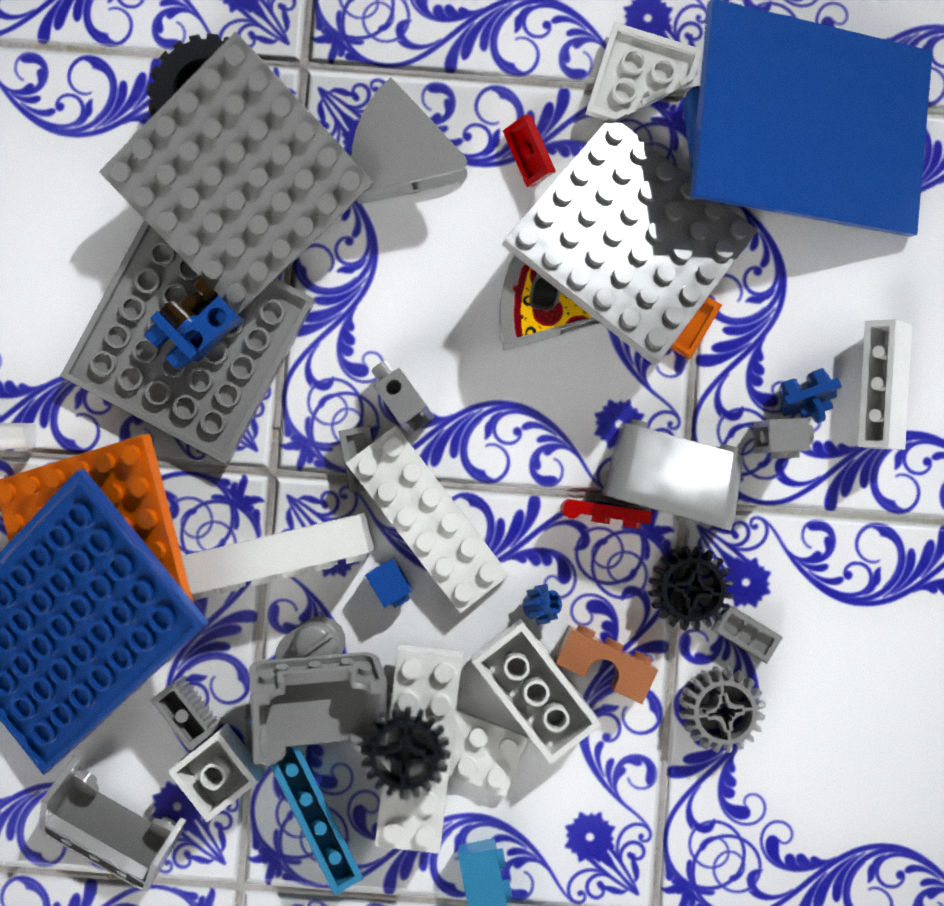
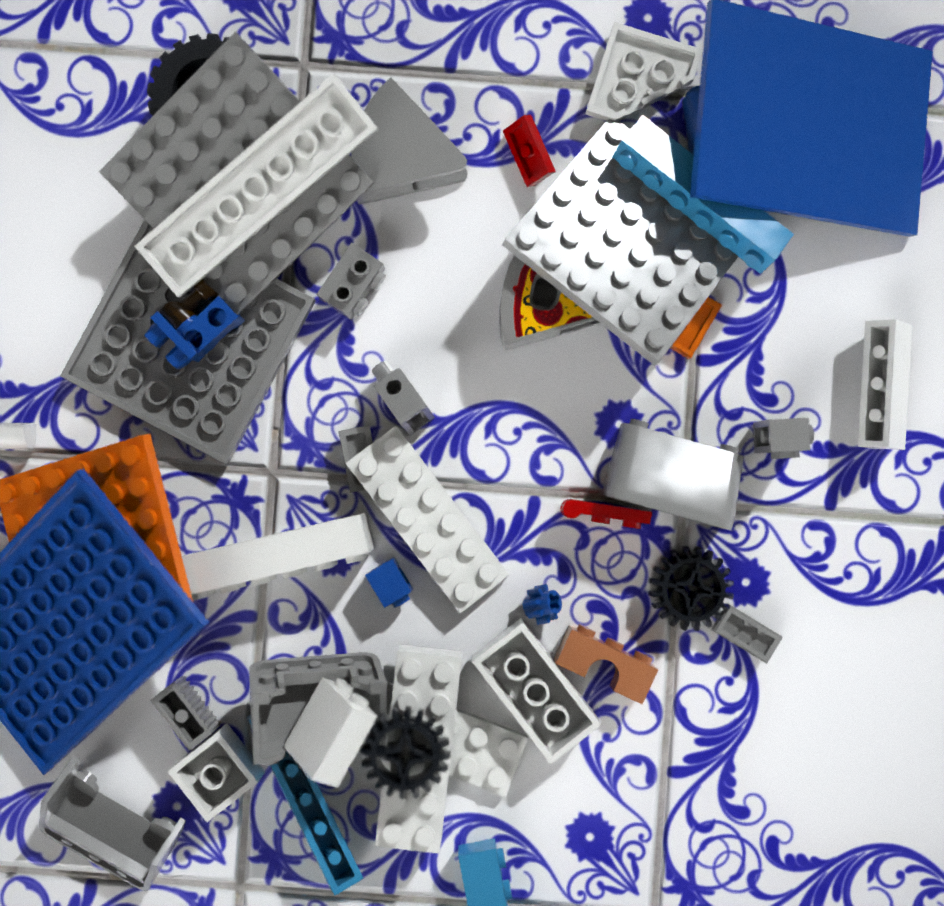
light grey piece [276,616,345,659] -> none
light grey gear [679,666,766,753] -> none
blue hips [779,368,842,423] -> none
none -> white plate [135,74,378,297]
none -> white brick [283,677,378,788]
none -> light grey brick [316,242,386,320]
none -> dark azure brick [612,115,794,274]

